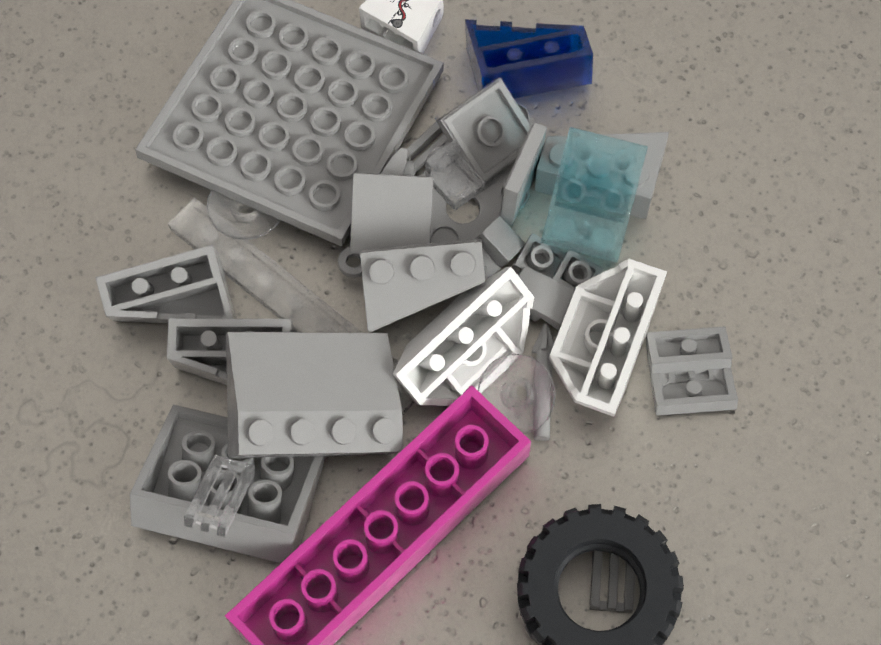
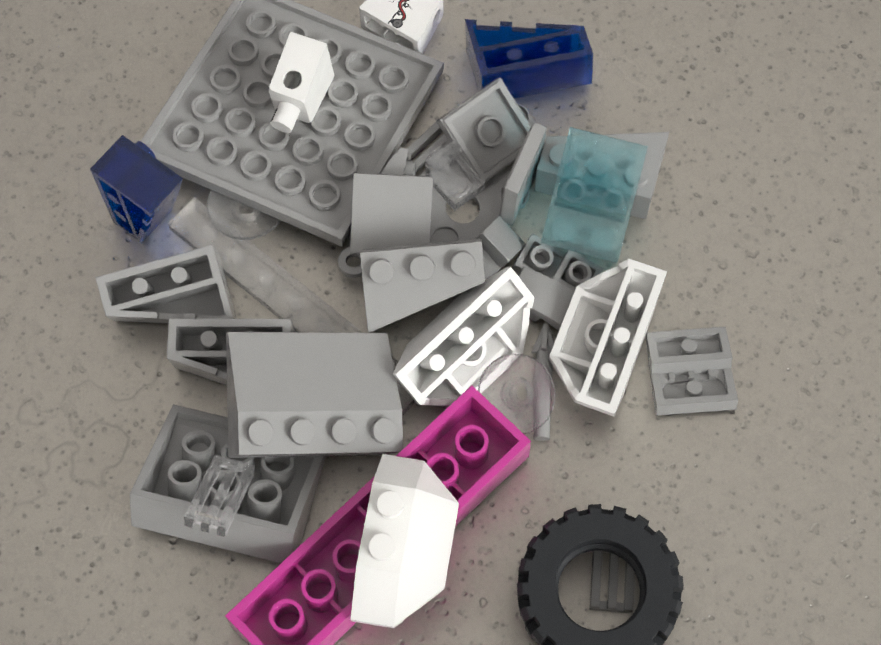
none -> clear blue wedge [90,135,183,243]
none -> white torso [269,32,335,133]
none -> white wedge [350,454,459,628]

